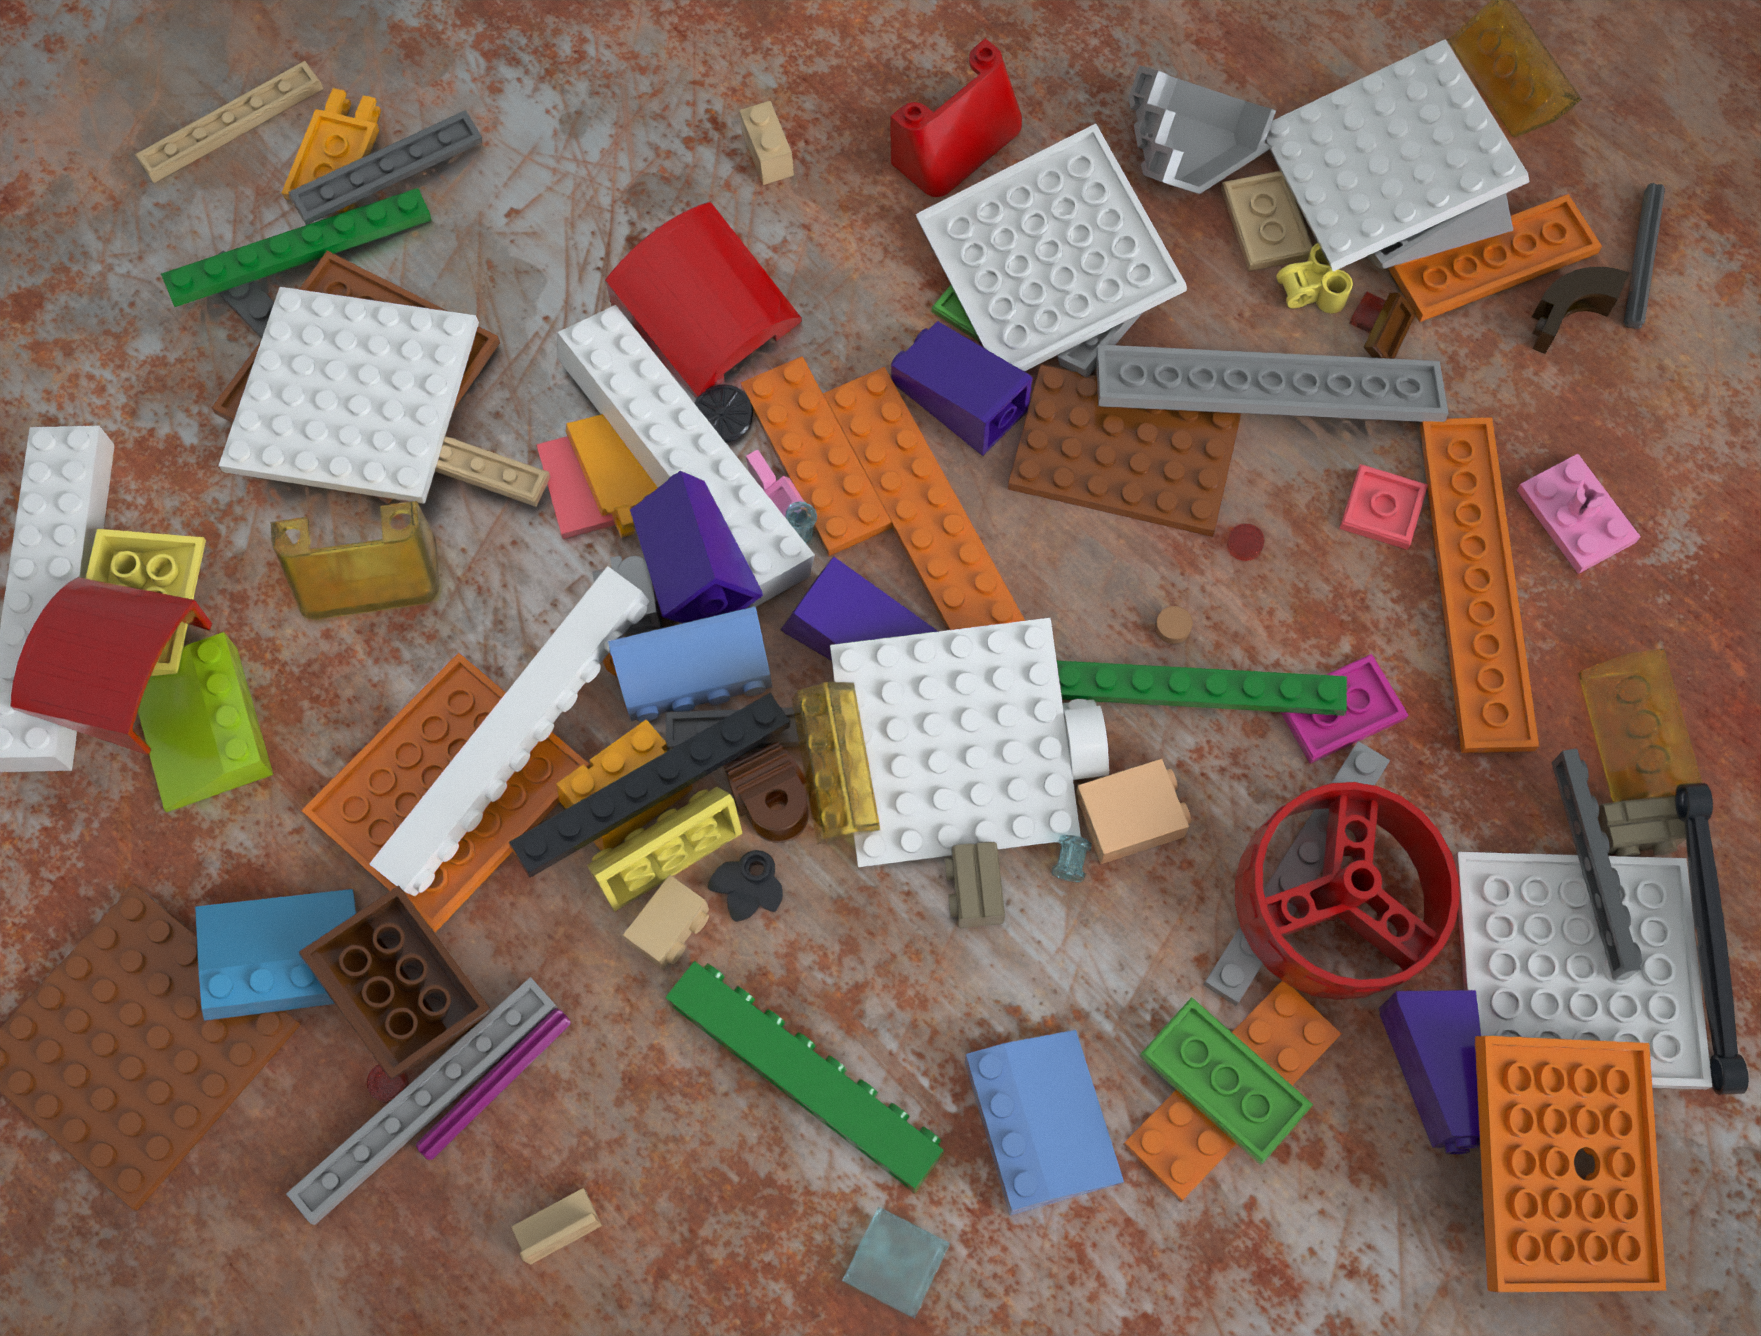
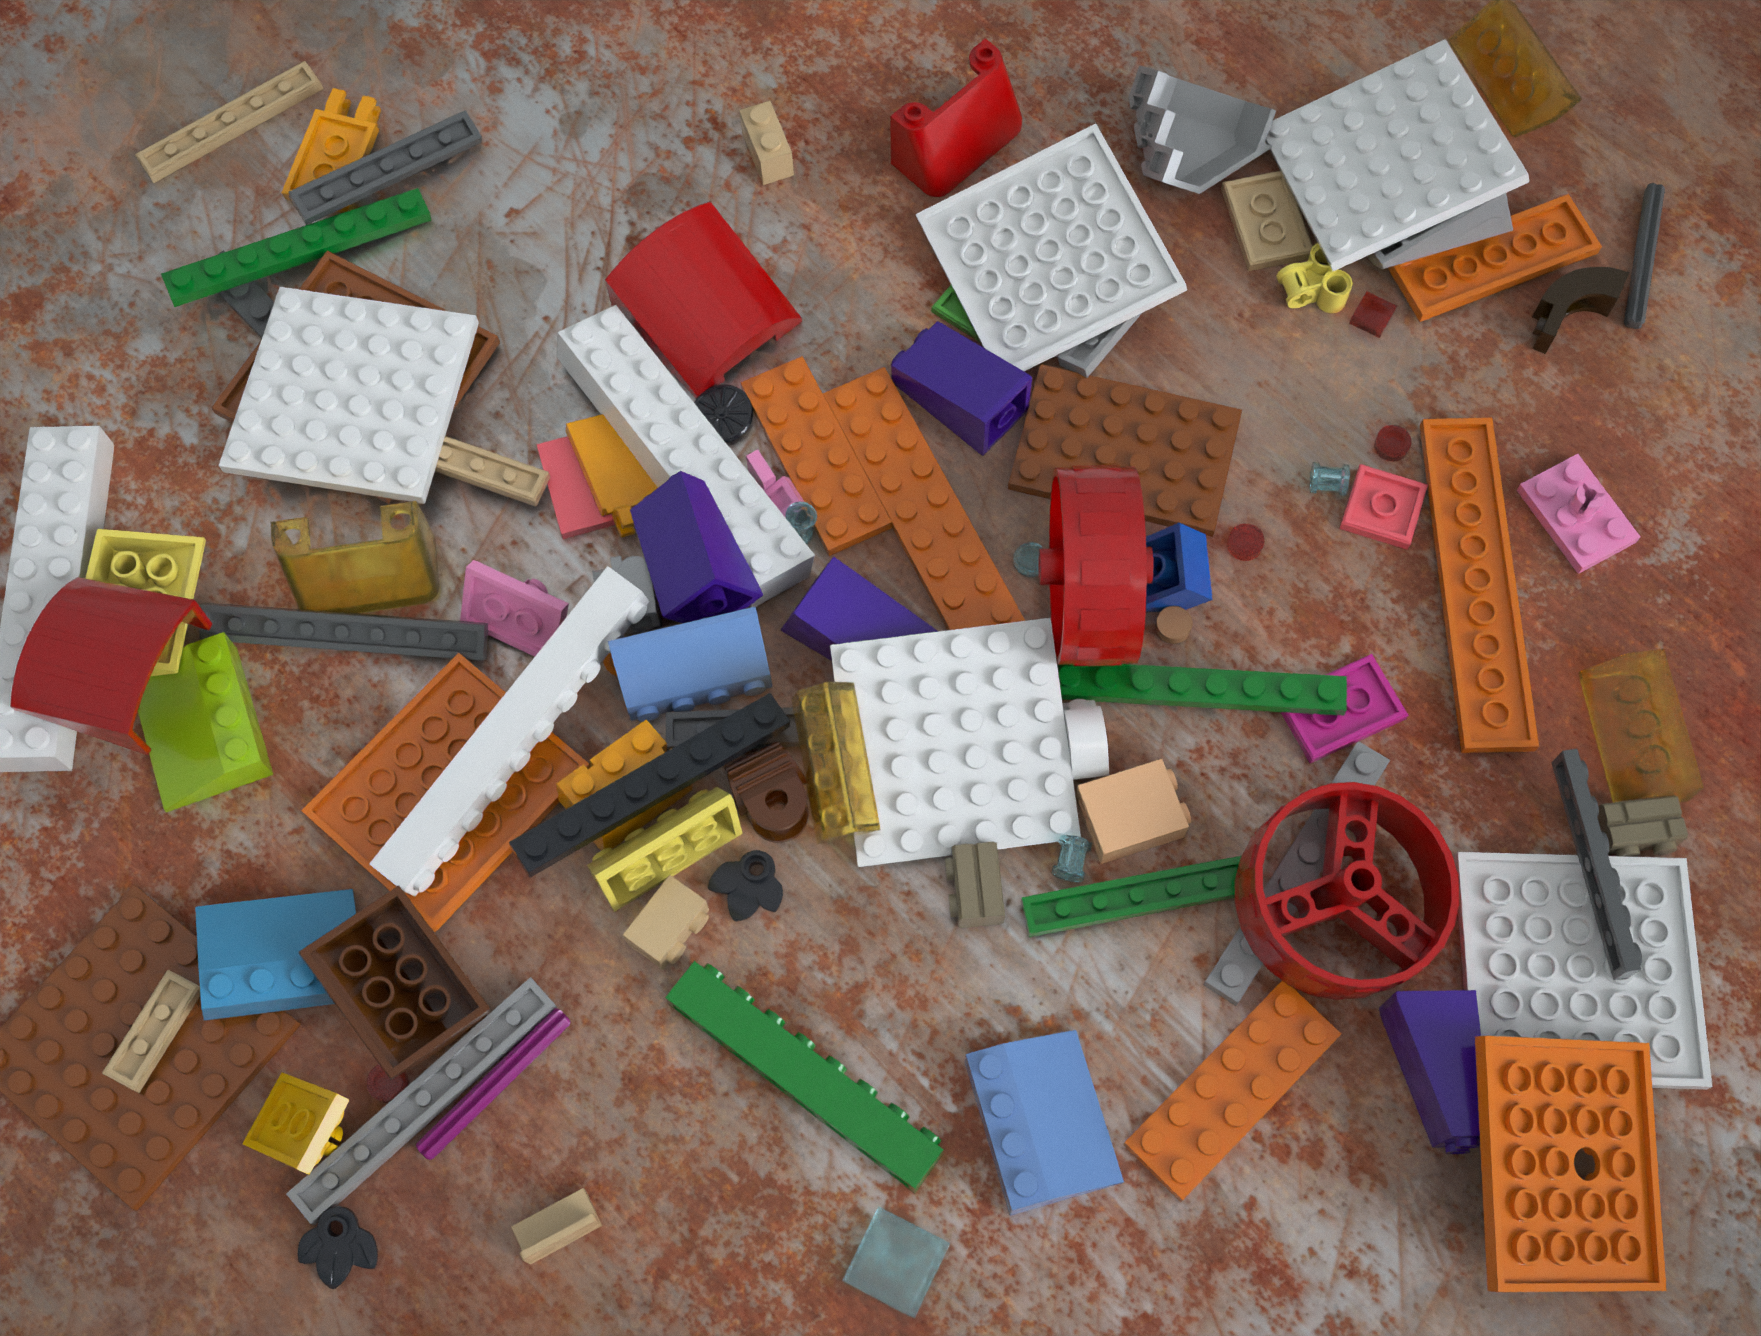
light grey plate [1096,345,1449,422] -> none
bright green tile [1139,997,1313,1166] -> none
reddish brown tile [1364,292,1416,359] -> none
black piece [1675,783,1749,1095] -> none
none -> tan tile [102,970,200,1093]
none -> dark grey plate [199,602,488,661]
none -> yellow plate [242,1072,349,1175]
none -> black plate [298,1206,378,1289]
none -> bright pink plate [460,560,569,657]
none -> clear light blue plate [1013,542,1044,577]
none -> green plate [1021,855,1242,937]
none -> red wheel [1038,465,1153,666]
none -> blue slope [1146,523,1213,612]
none -> clear light blue bush [1309,462,1350,496]
none -> clear red tile [1374,425,1412,462]

